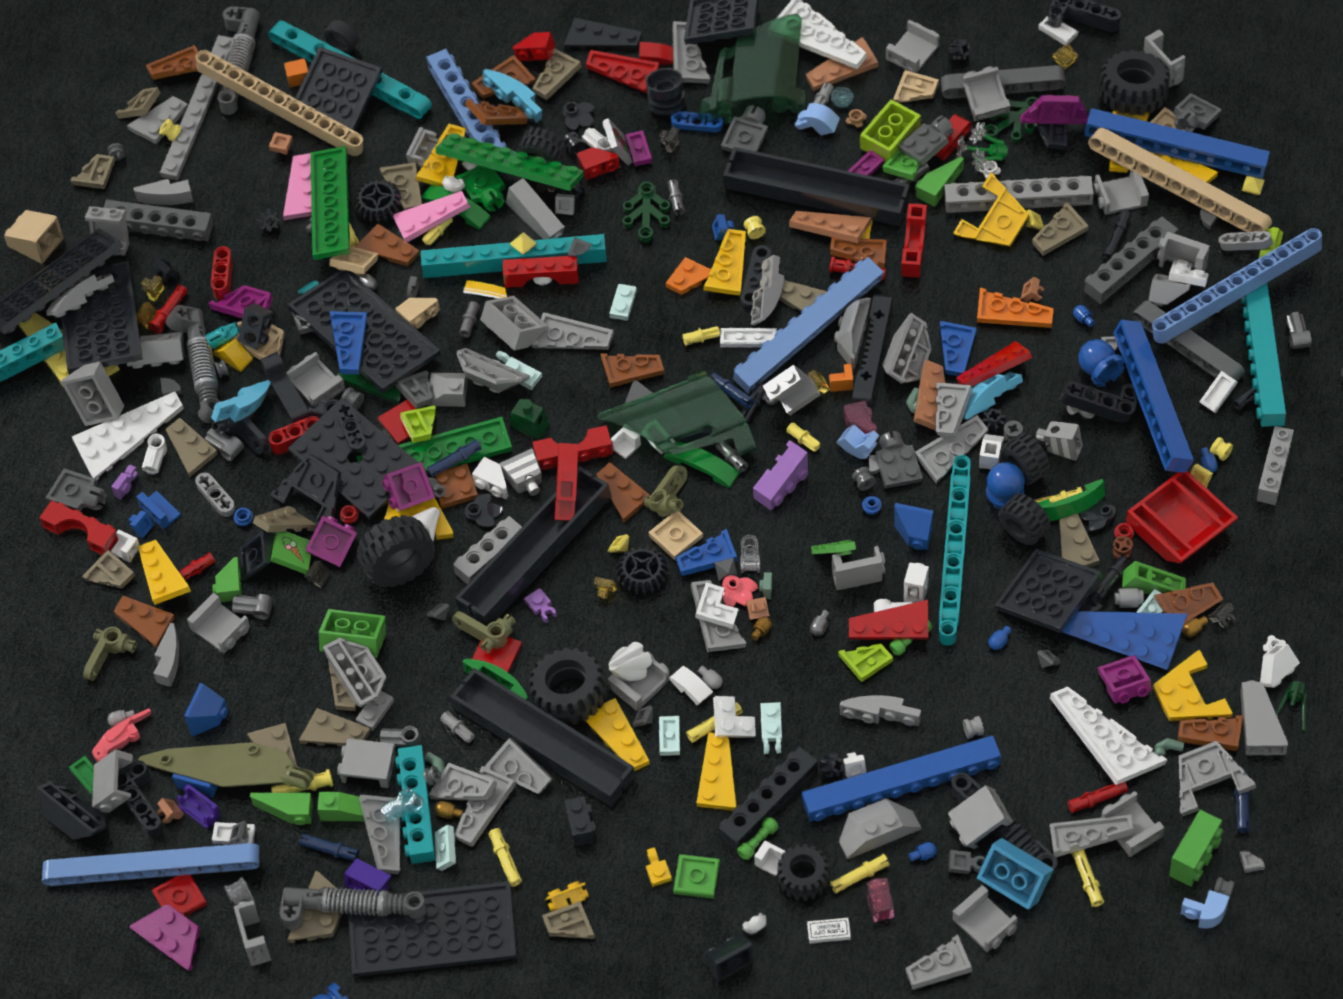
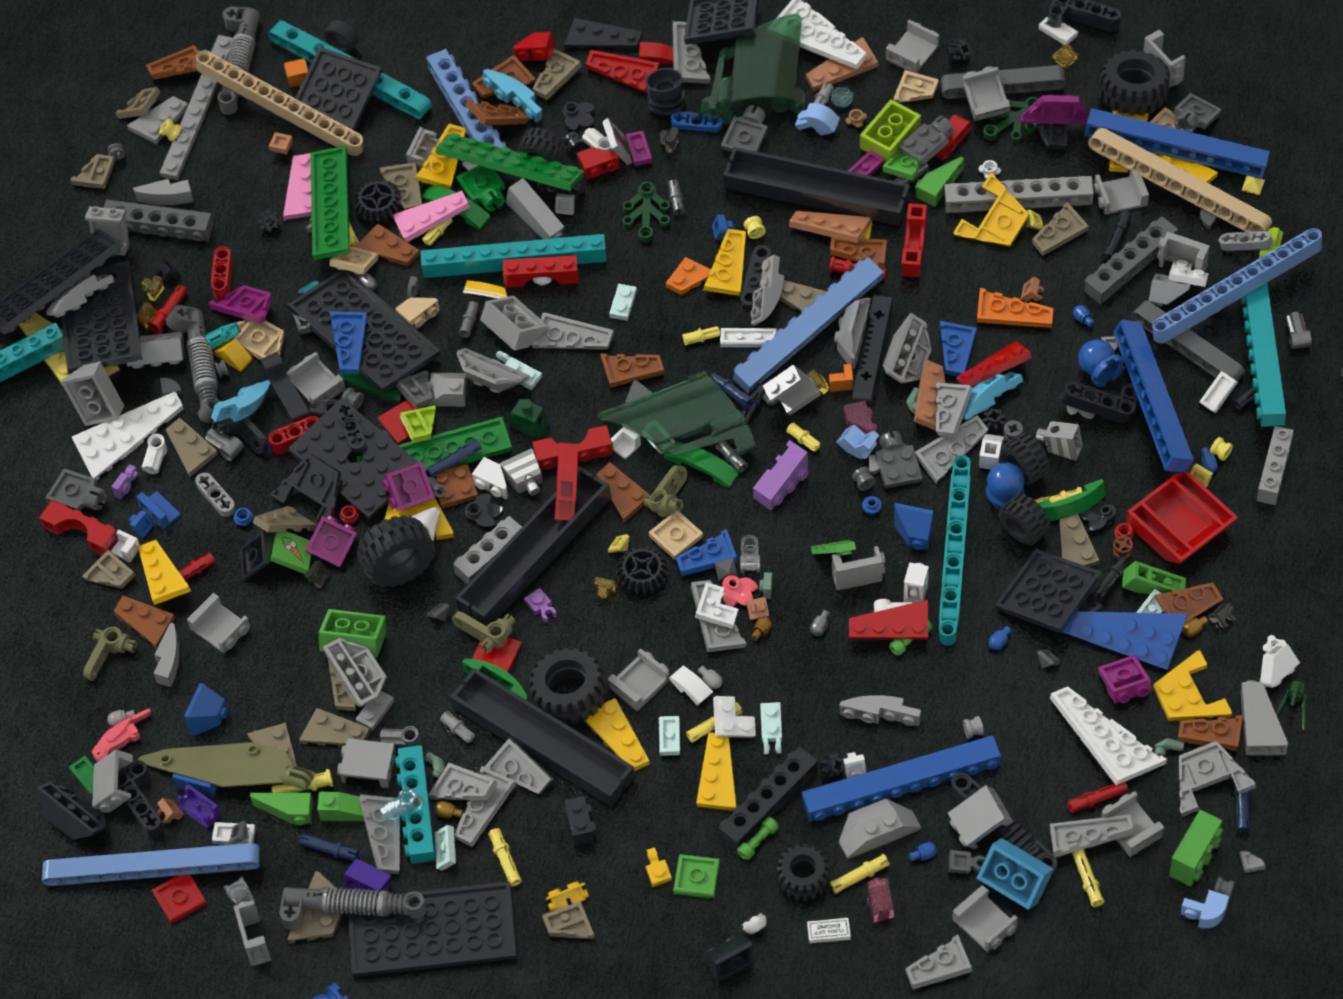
tan slope [4,210,64,264] -> none
magenta wing [130,904,200,971] -> none
bright green slope [213,557,242,602] -> none
flat silver piece [232,594,273,620] -> none
black brick [238,303,273,350] -> none
dark grey bush [423,766,441,786] -> none
white plate [442,176,465,193] -> none
light yellow slope [510,232,536,255] -> none
dark grey tile [568,237,592,256] -> none
white hat [609,642,652,681] -> none
dark grey slope [633,706,653,727] -> none
white panel [754,841,786,876] -> none
lime wing [839,644,893,682] -> none
plant [957,122,1008,172] -> none
light grey brick [1114,588,1144,608] -> none

